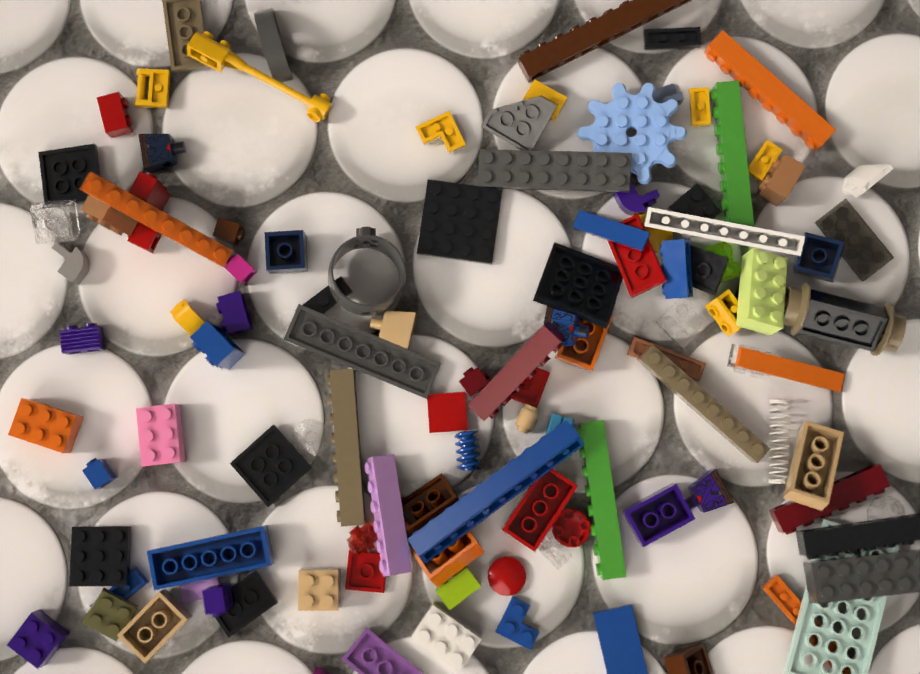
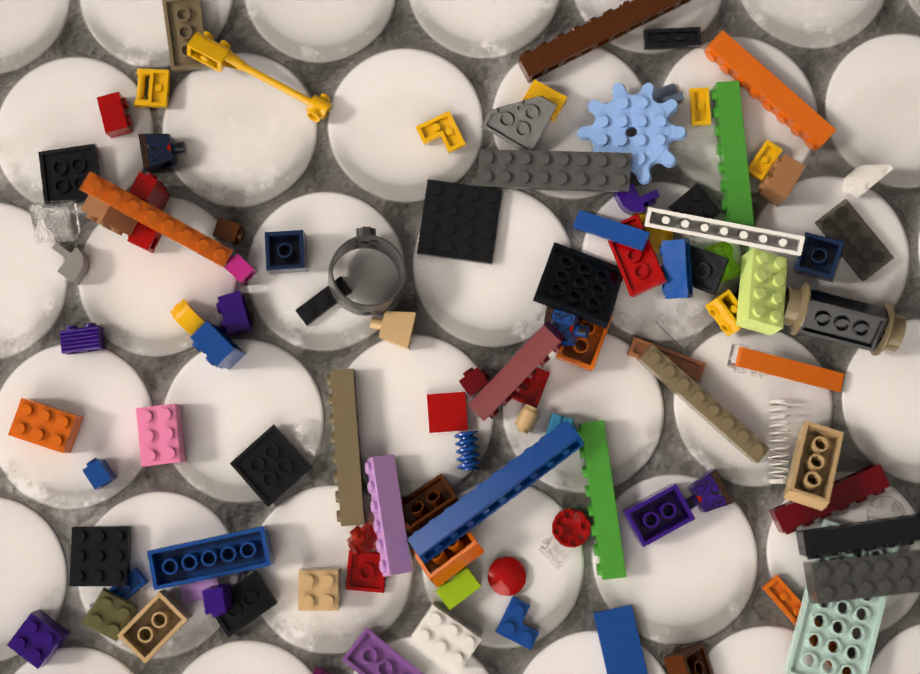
dark grey window [254,8,293,83] -> none
dark grey plate [283,304,441,399] -> none
red brick [501,469,578,552] -> none

